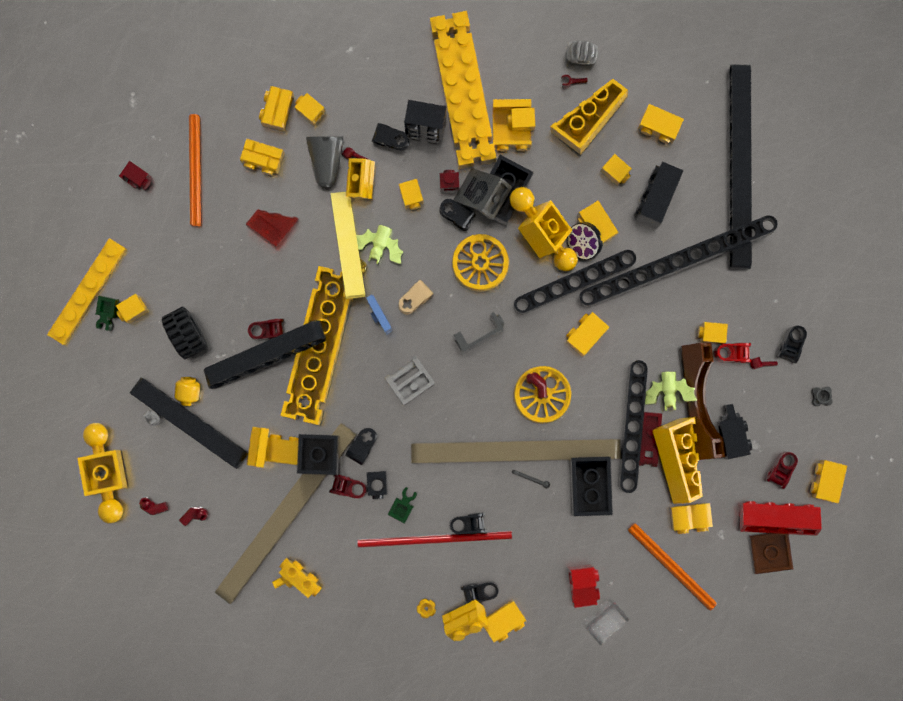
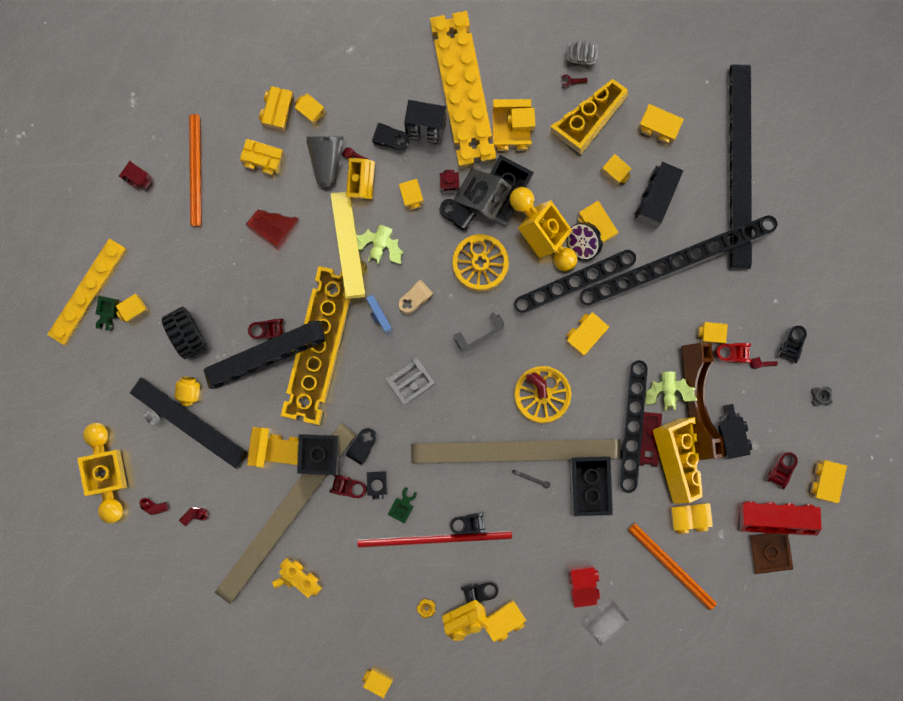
none -> yellow brick [362,667,393,698]

